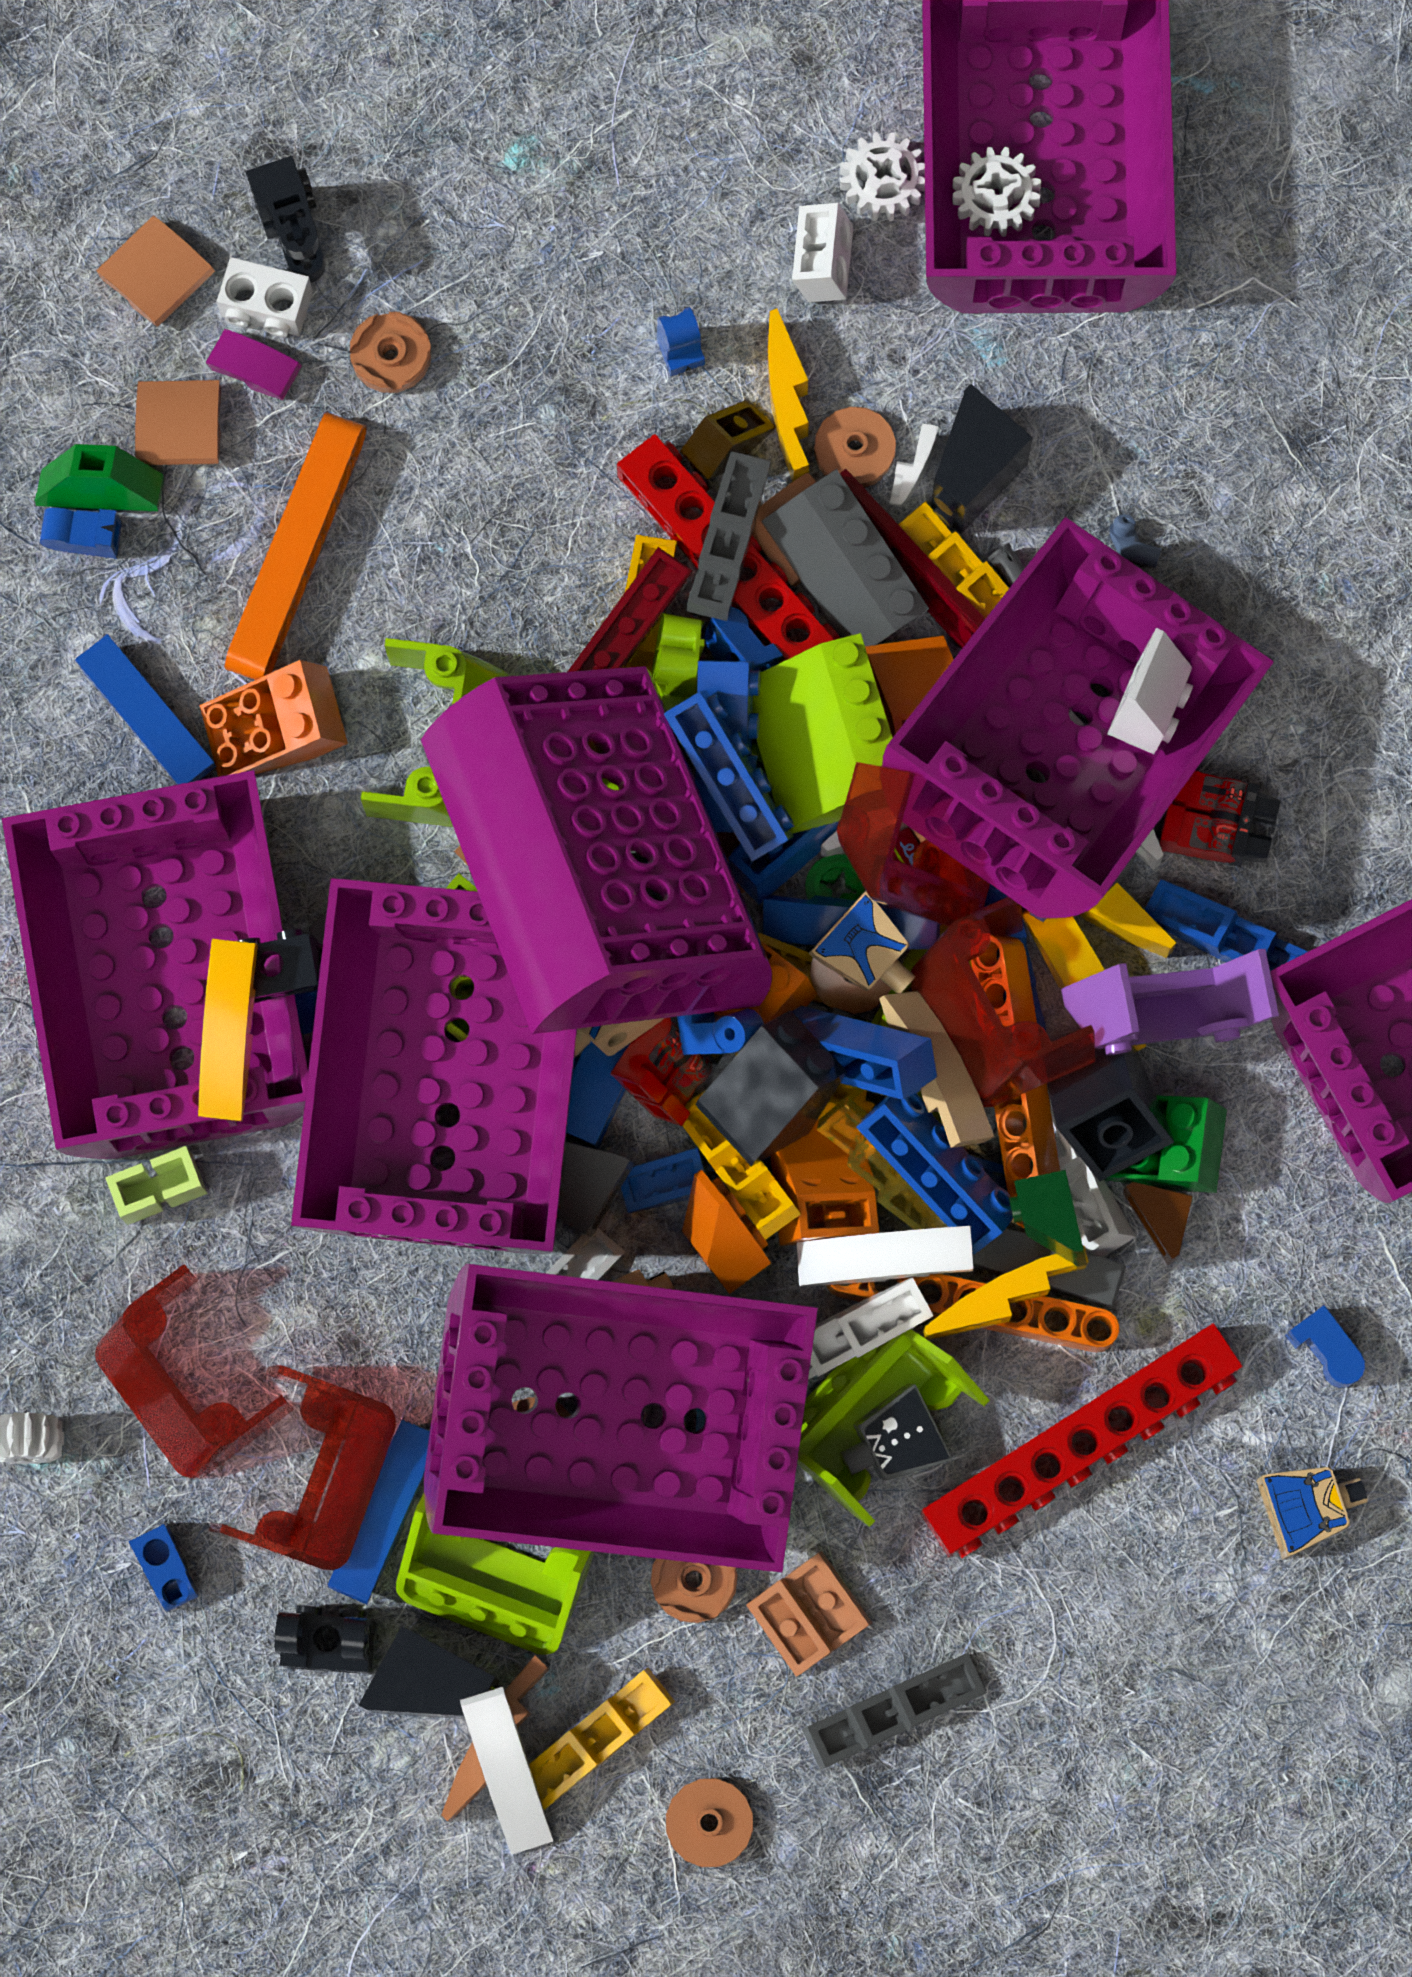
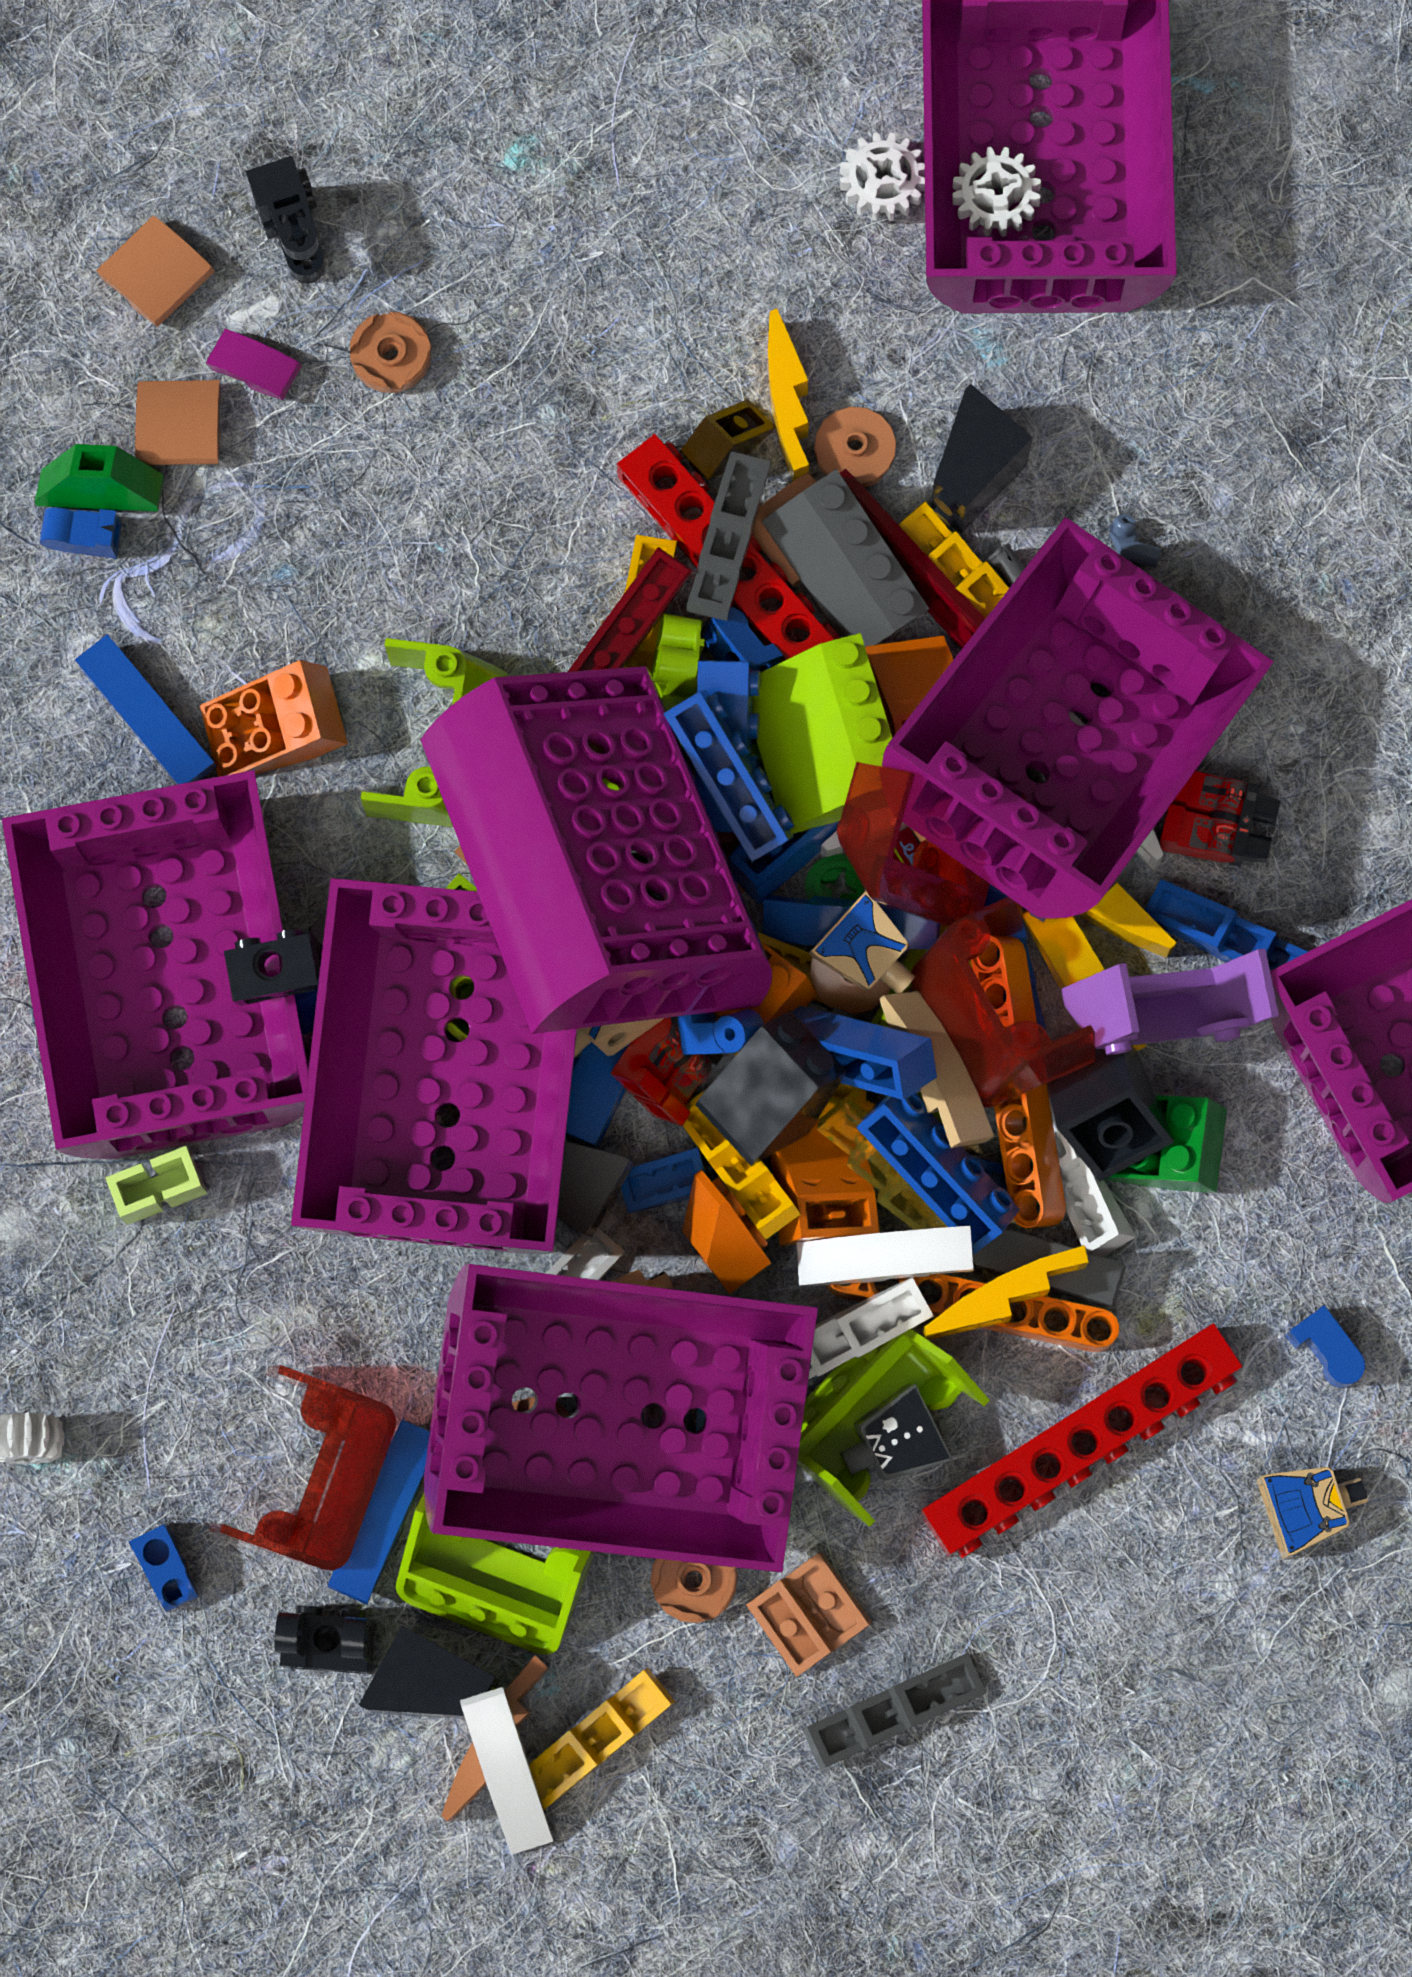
clear red windscreen [95,1264,294,1480] -> none
yellow slope [198,939,258,1122] -> none
white brick [216,257,313,337] -> none
orange beam [225,412,367,680] -> none
blue leg [657,306,705,376] -> none
nougat plate [666,1778,753,1867] -> none
white brick [792,203,853,302] -> none
white slope [889,423,938,507] -> none
dark green slope [1009,1170,1087,1267] -> none
white slope [1107,628,1193,754] -> none
reddish brown slope [1122,1182,1193,1265] -> none

